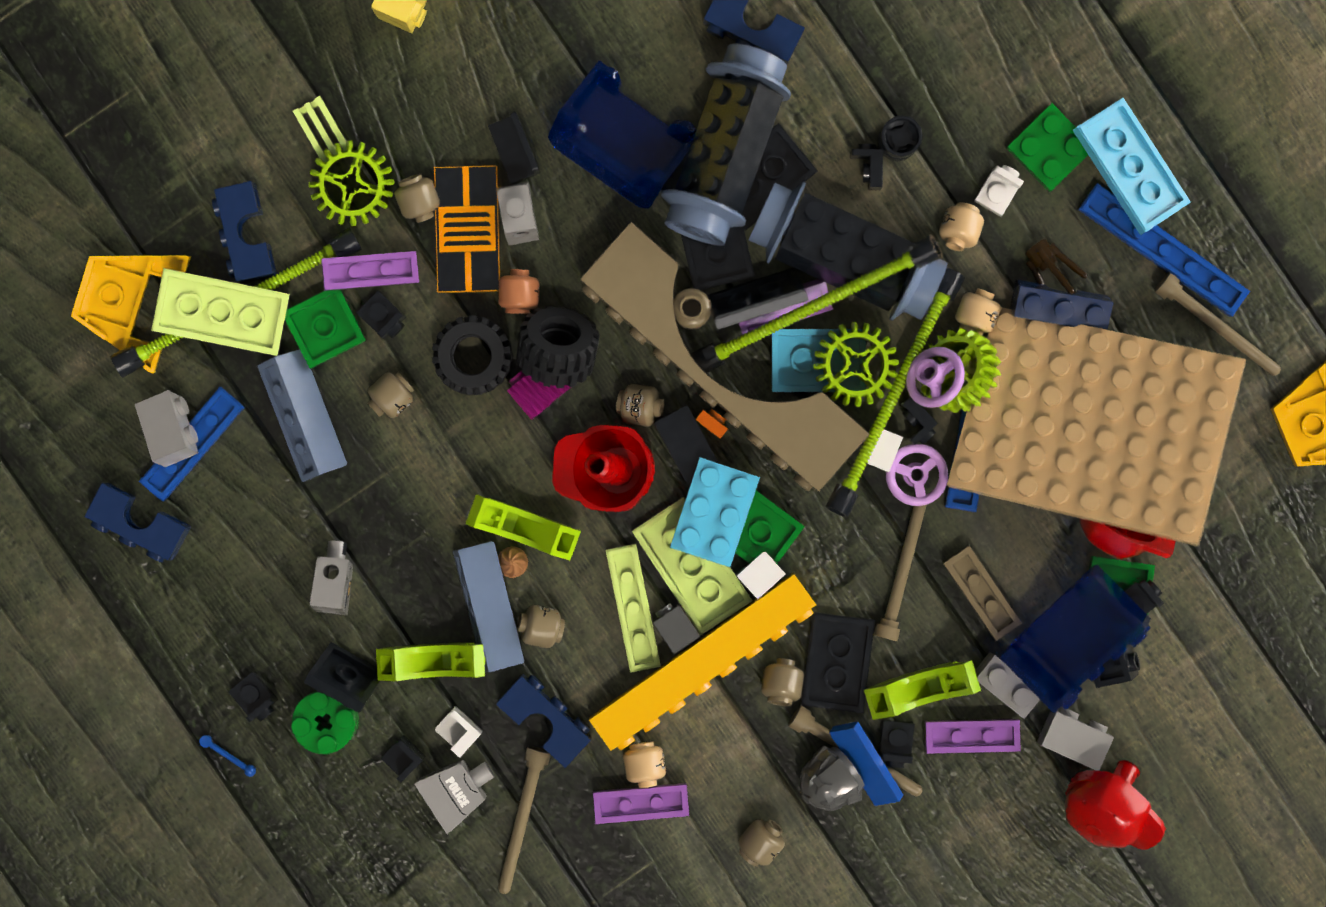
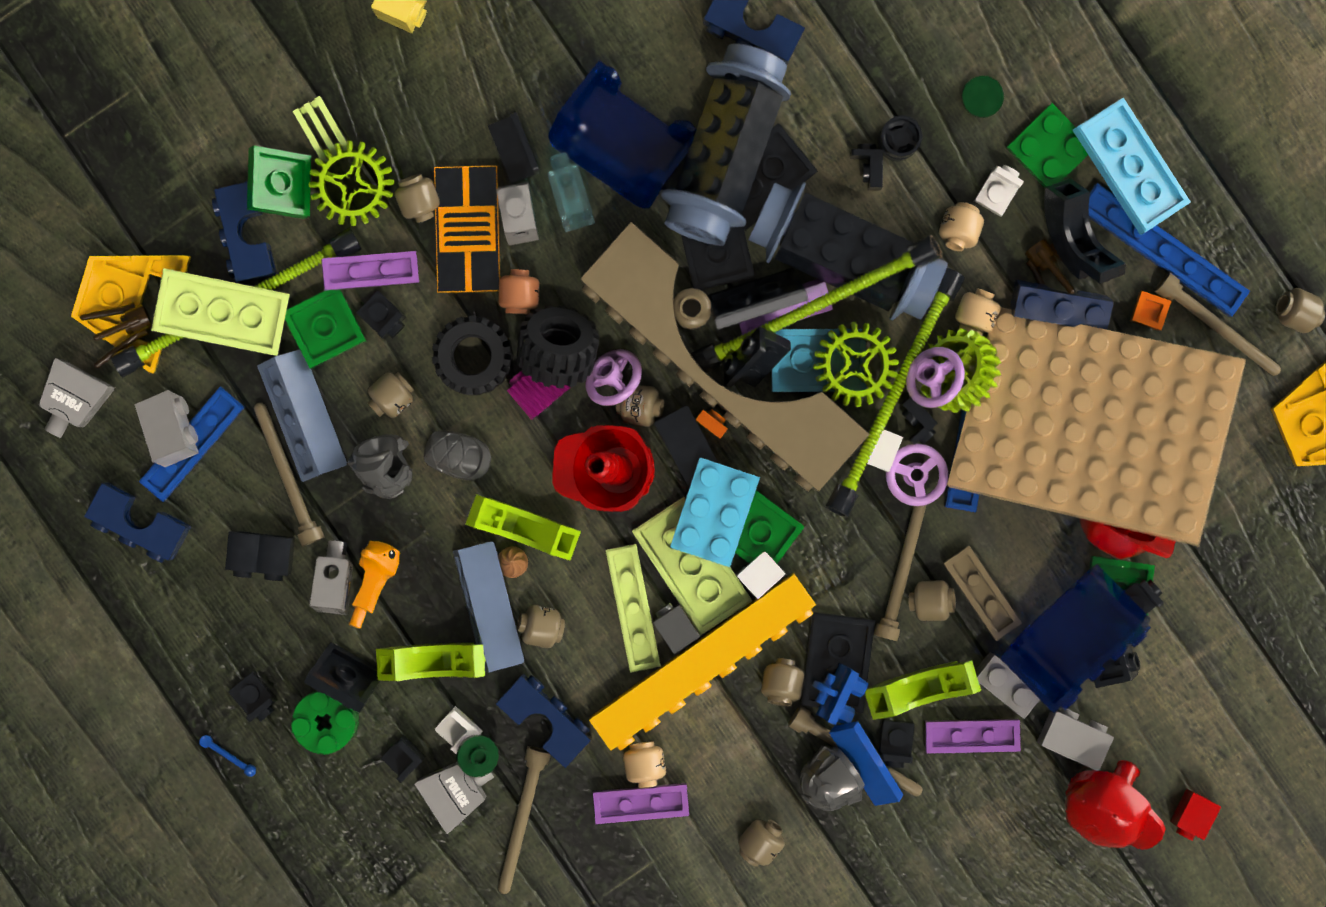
none -> light grey torso [39,358,115,438]
none -> dark brown plant [80,302,152,368]
none -> black brick [225,531,295,581]
none -> plate [247,145,311,219]
none -> dark tan piece [254,403,325,547]
none -> dark grey helmet [347,434,413,499]
none -> light orange animal [349,541,400,629]
none -> dark grey piece [423,430,491,481]
none -> dark green piece [456,735,499,777]
none -> clear light blue torso [547,153,595,232]
none -> lavender piece [585,349,642,406]
none -> black bracket [722,326,791,388]
none -> blue hips [812,663,868,725]
none -> dark tan head [909,580,956,622]
none -> dark green piece [962,76,1004,118]
none -> black arch [1044,178,1126,284]
none -> orange plate [1130,291,1171,331]
none -> red brick [1170,789,1221,841]
none -> dark tan head [1276,288,1325,334]

